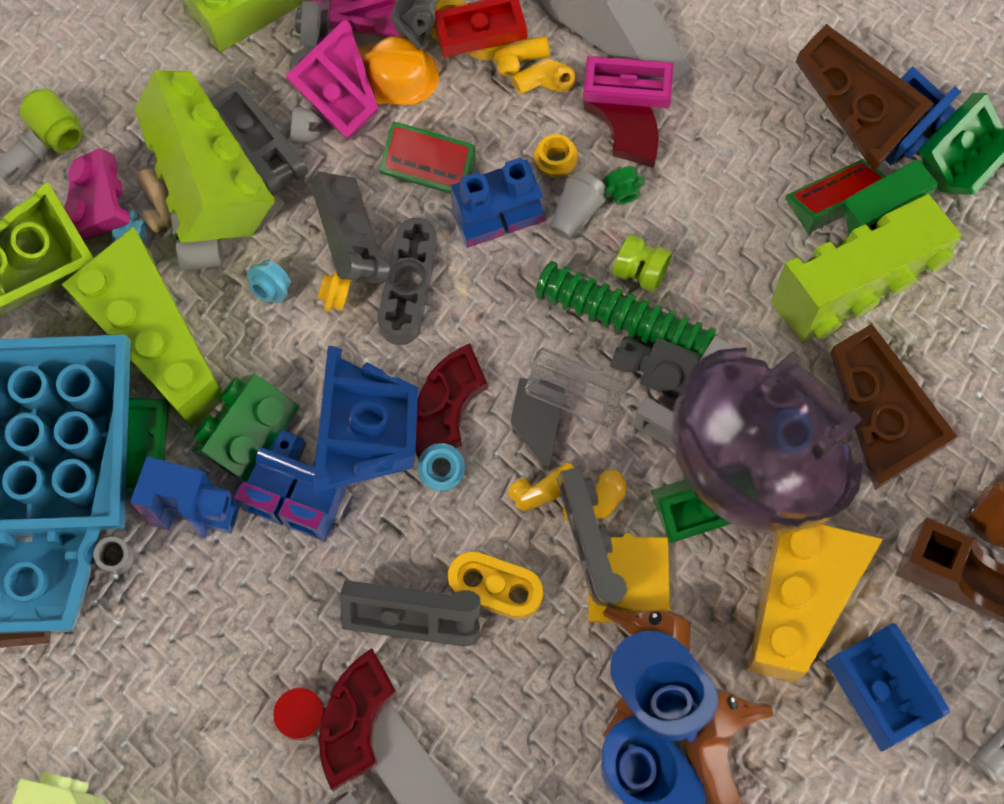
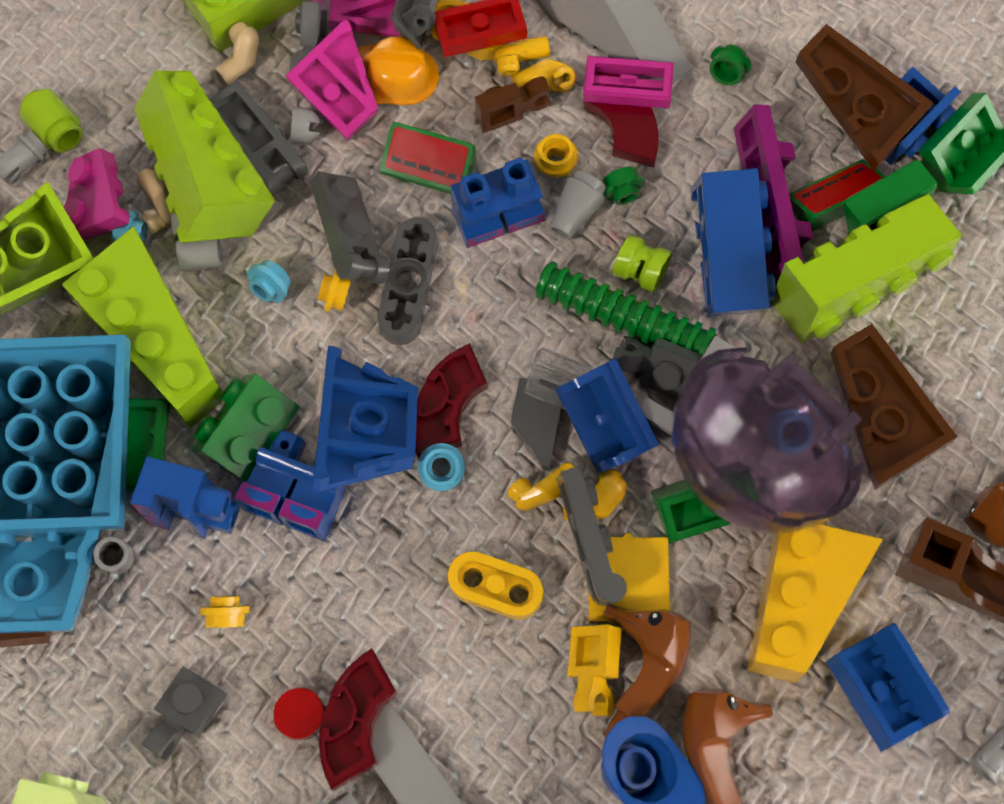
dark grey plate [340,580,480,647] -> none
blue piece [610,631,718,743] -> none
none -> dark grey plate [141,666,227,761]
none -> yellow plate [200,596,250,628]
none -> tan arm [214,22,259,87]
none -> reddish brown plate [475,76,551,133]
none -> blue hinge [555,358,659,474]
none -> yellow plate [567,624,622,717]
none -> blue wedge [690,168,776,316]
none -> green plate [709,44,752,86]
none -> magenta hinge [733,104,814,286]

